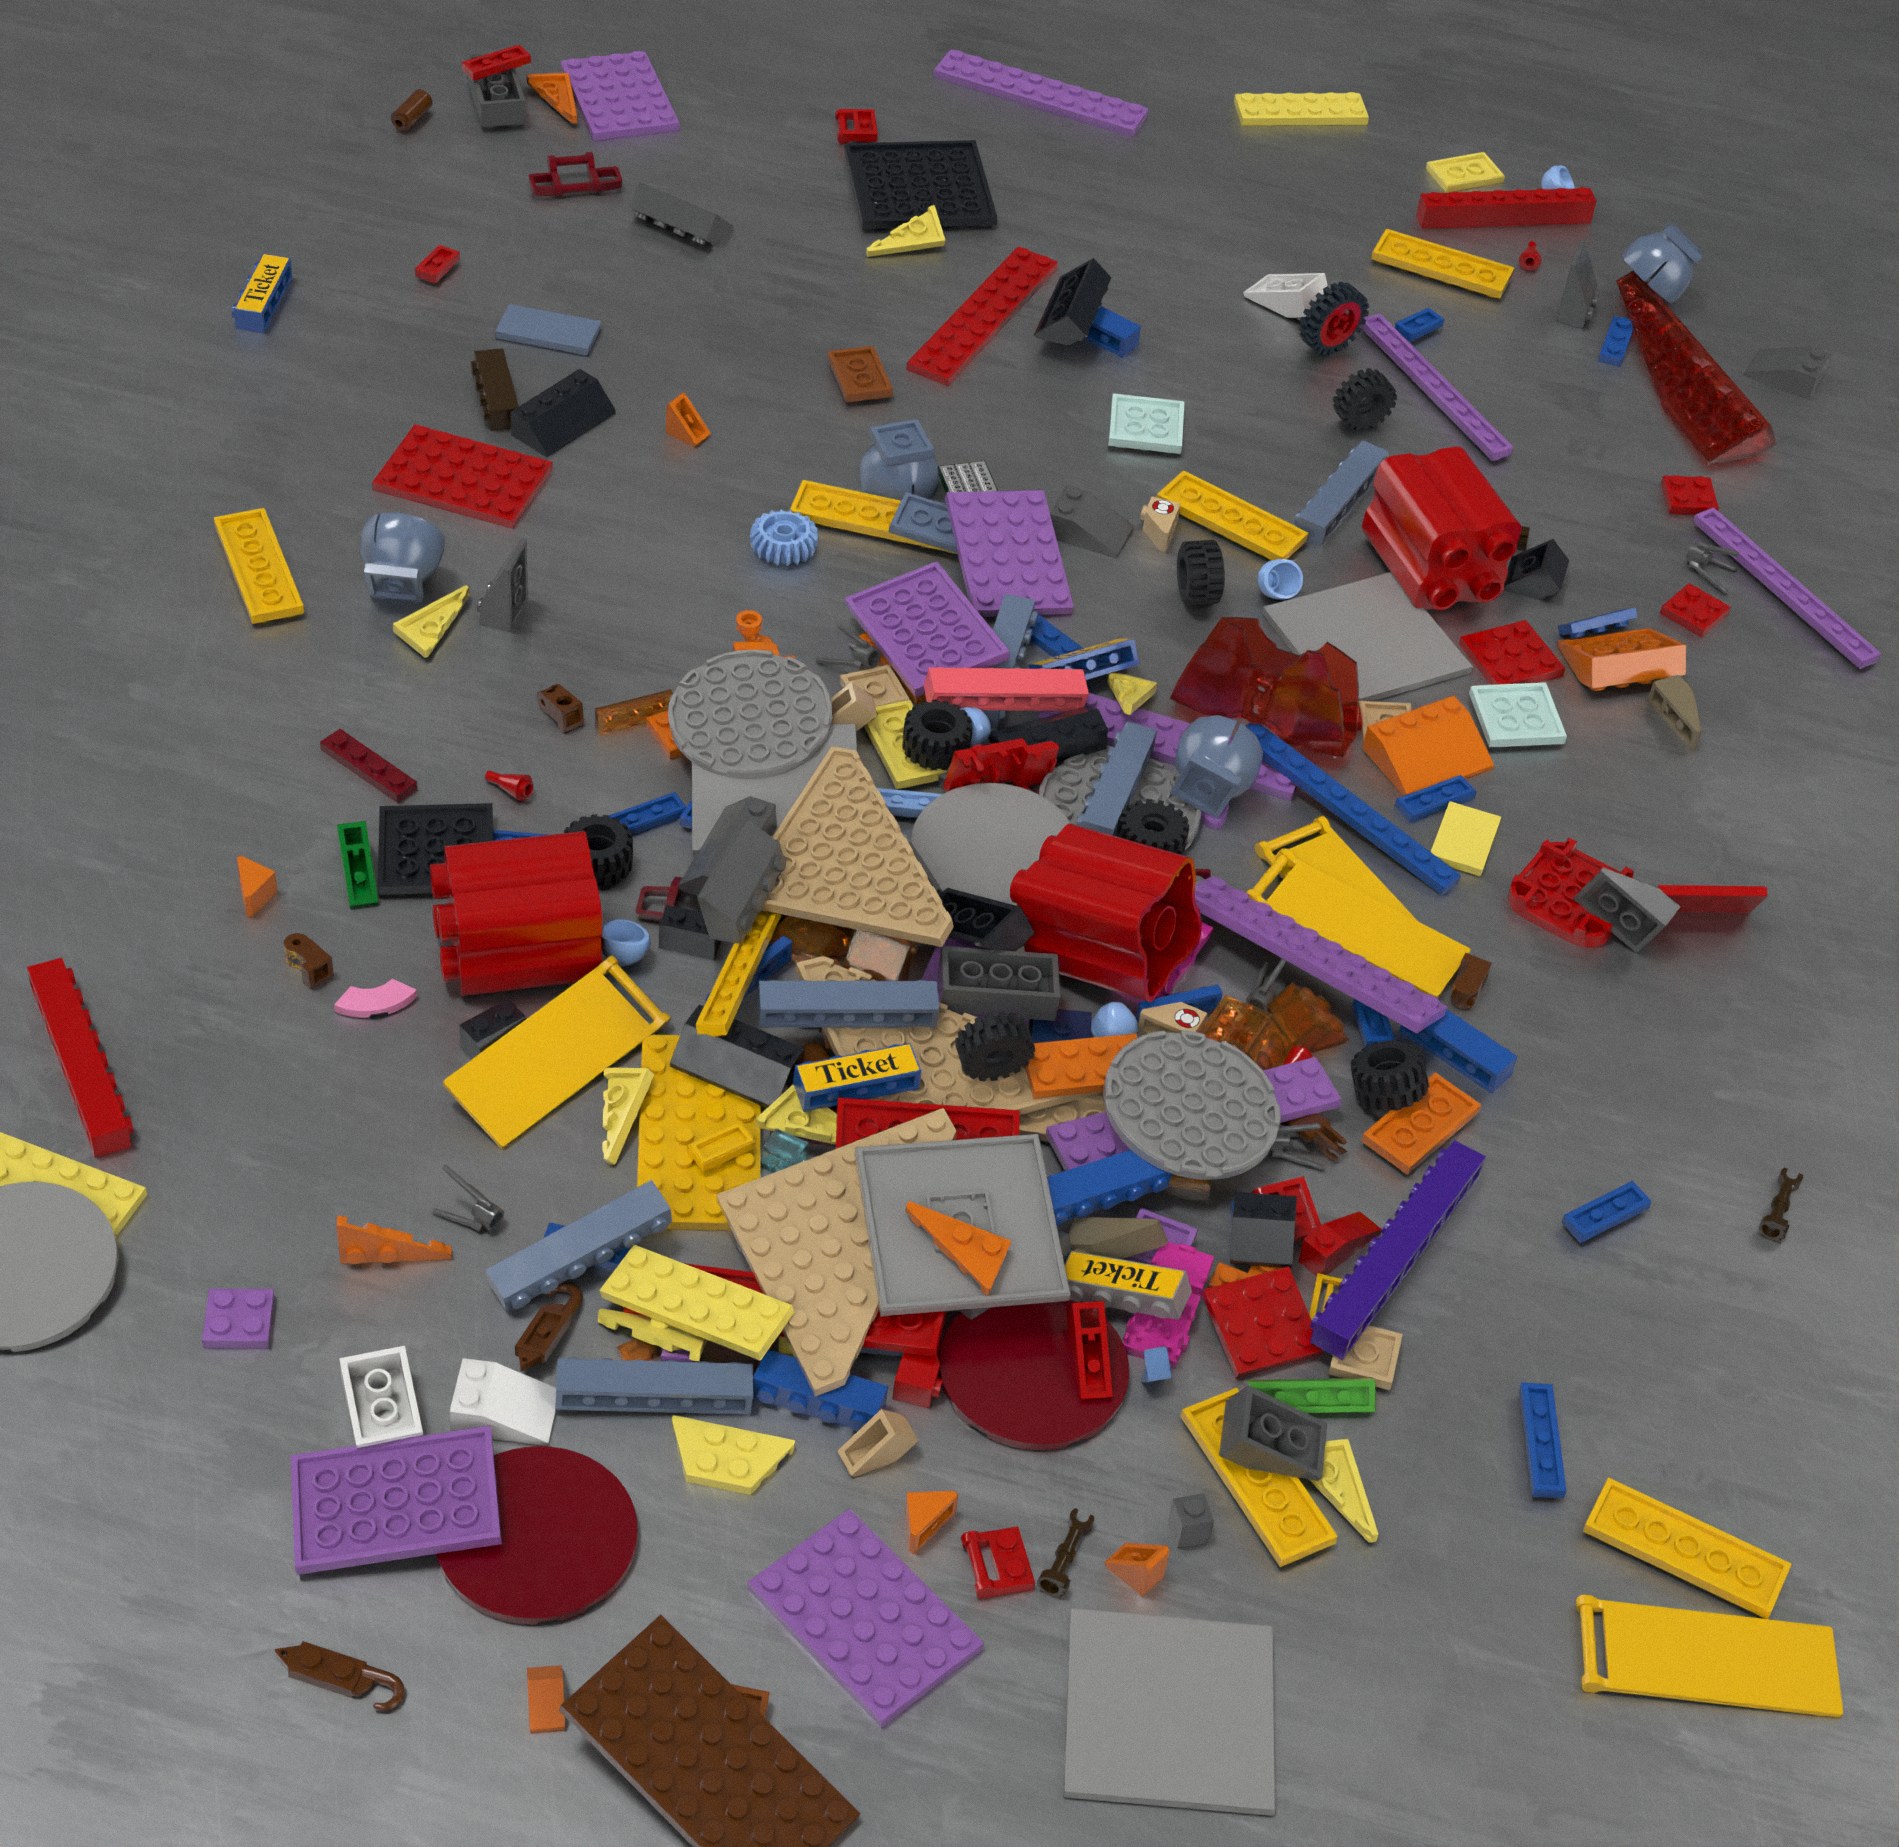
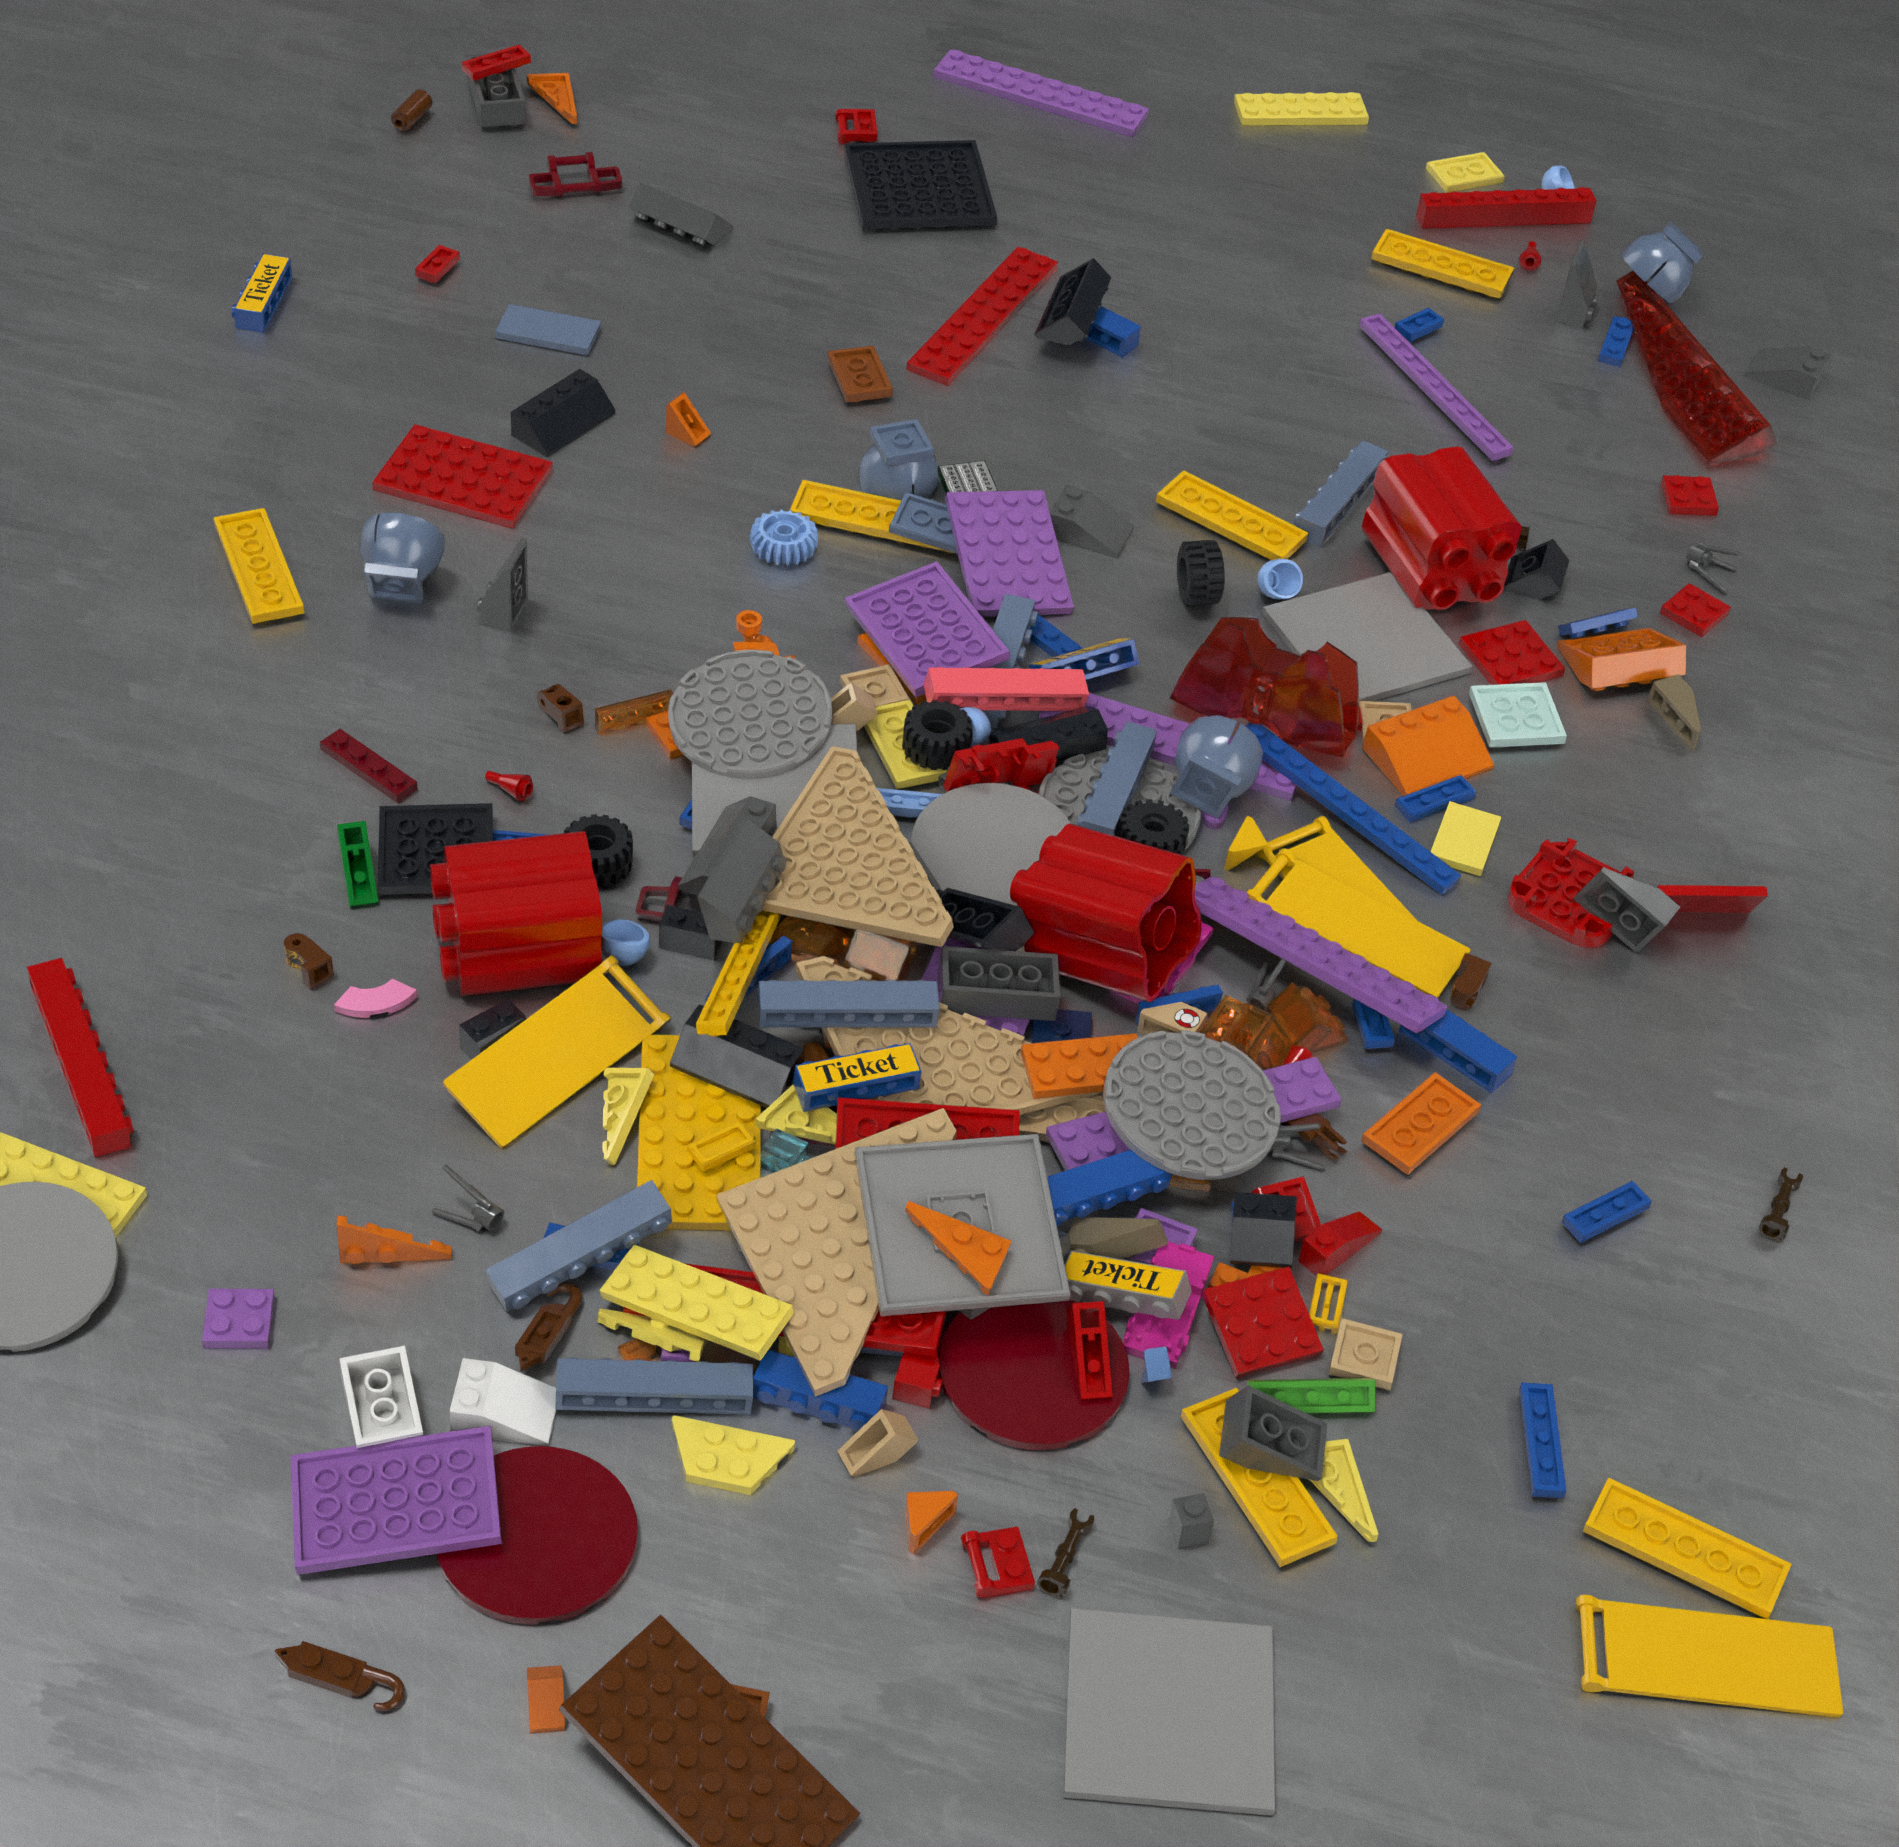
orange slope [237,856,277,917] -> none
light yellow wing [393,585,470,658] -> none
dark brown brick [470,348,519,431] -> none
medium lavender plate [561,51,680,141] -> none
blue tile [609,792,686,836] -> none
medium lavender plate [747,1508,984,1728] -> none
dark grey plant [816,624,881,670] -> none
light yellow wing [866,205,946,257] -> none
black tyre [955,1011,1035,1081] -> none
light blue hat [1091,1002,1139,1038] -> none
orange slope [1104,1543,1170,1597] -> none
light yellow wing [1107,672,1158,715] -> none
light aqua plate [1108,393,1184,454] -> none
tan slope [1140,496,1181,553] -> none
white slope [1243,273,1328,320] -> none
black wheel [1299,282,1369,356] -> none
dark purple brick [1310,1140,1486,1360] -> none
black tyre [1333,368,1397,432] -> none
black tyre [1351,1040,1429,1111] -> none
medium lavender plate [1693,508,1881,669] -> none
none -> yellow slope [1224,816,1268,871]

